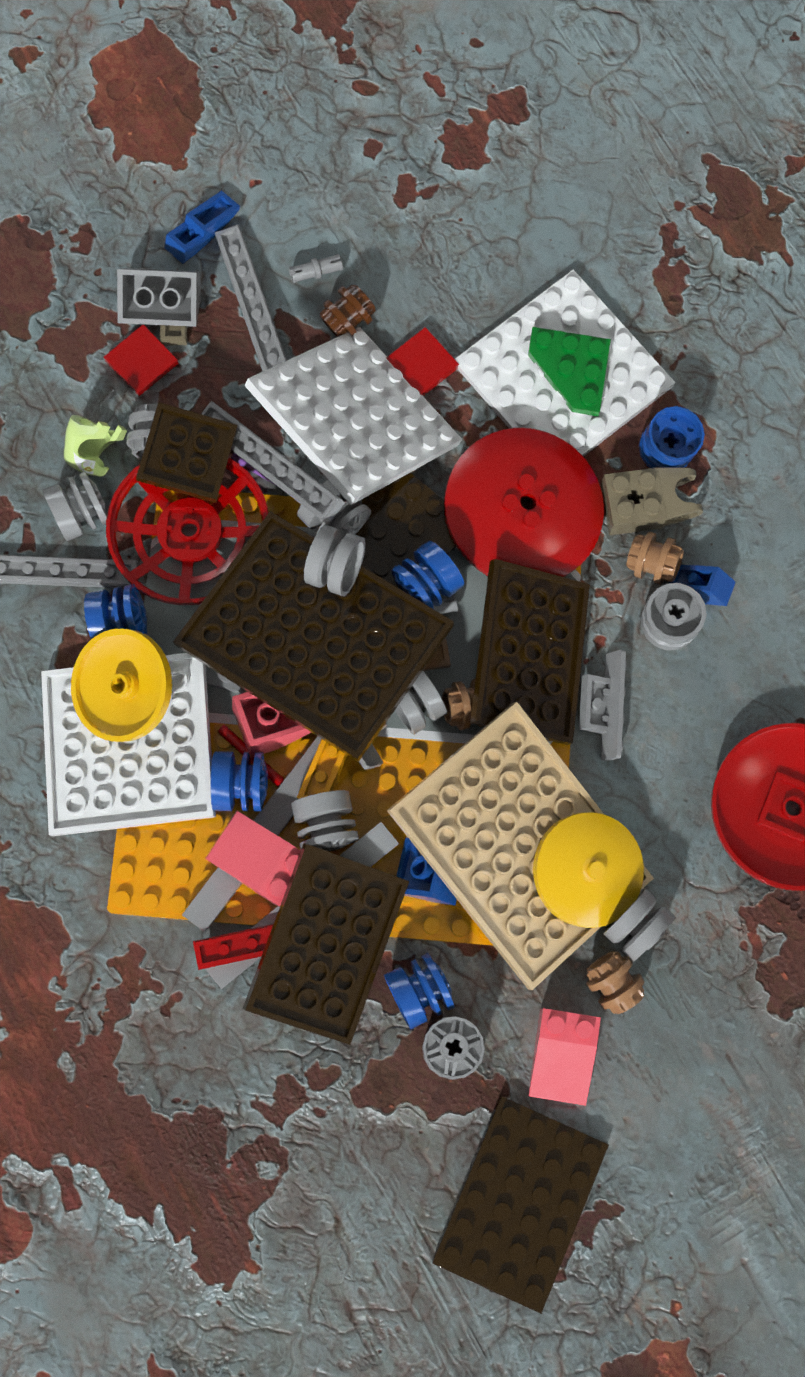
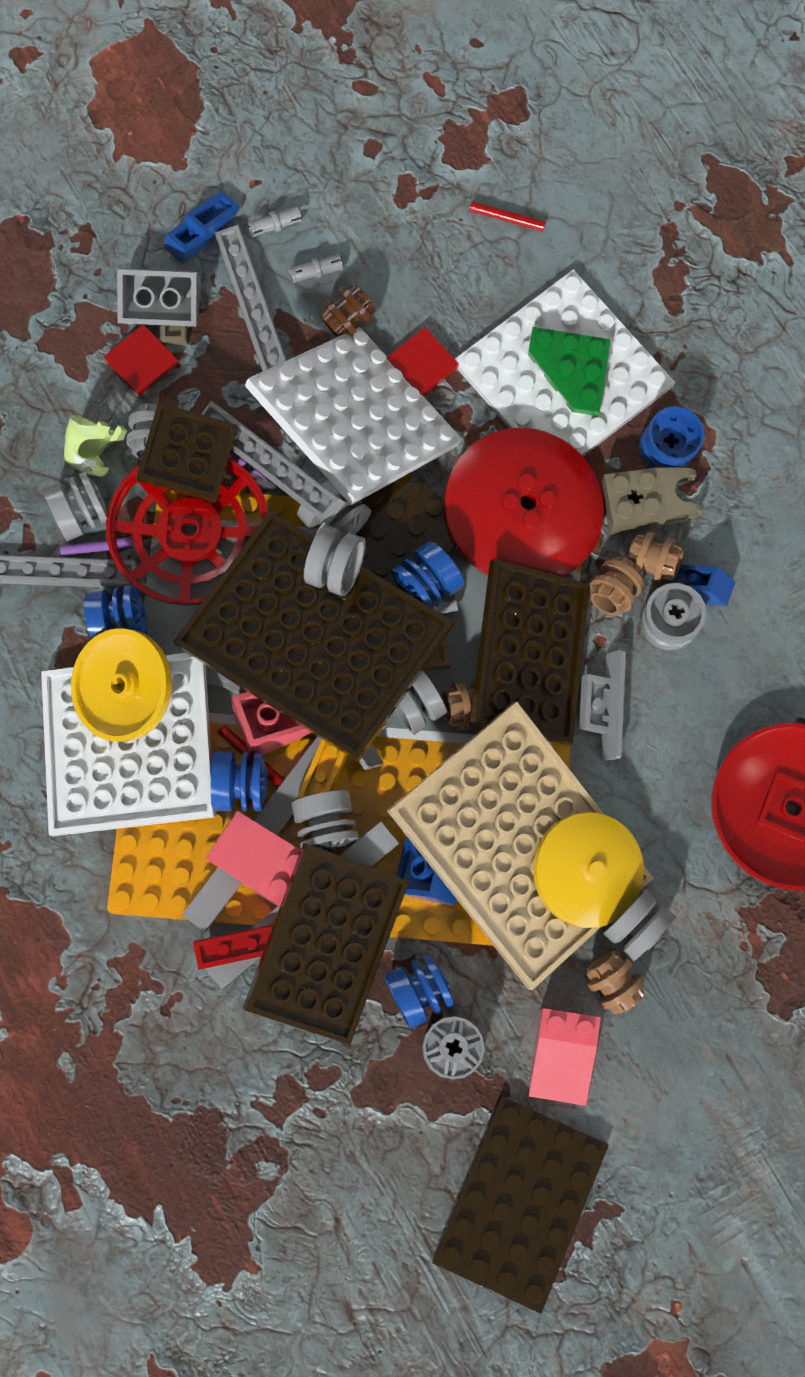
none -> medium lavender piece [60,536,135,556]
none -> light grey pin [248,206,302,238]
none -> red bar [469,201,546,232]
none -> medium nougat piece [589,557,644,615]

